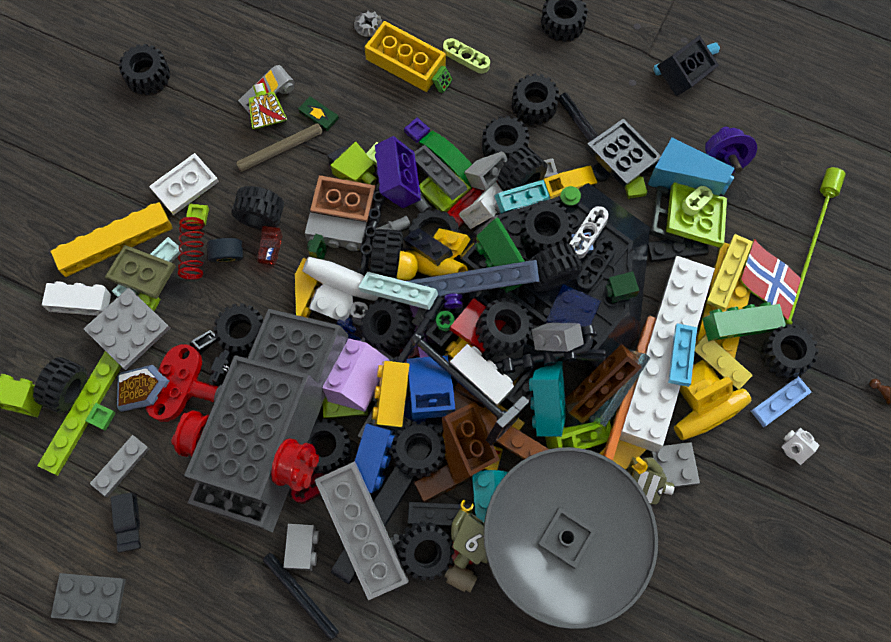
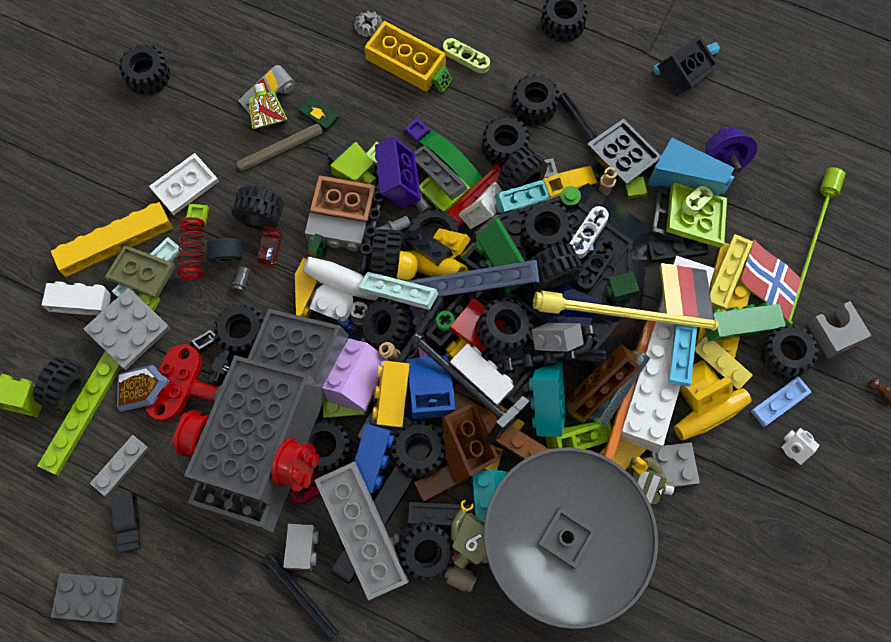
bright green plate [85,403,116,431] -> none
dark purple bush [444,294,463,309] -> none
light grey slope [464,151,507,191] -> none
none -> dark grey pin [231,267,251,293]
none -> tan pin [379,342,401,362]
none -> flag [533,263,718,331]
none -> tan pin [599,167,617,195]
none -> light grey piece [807,301,871,358]

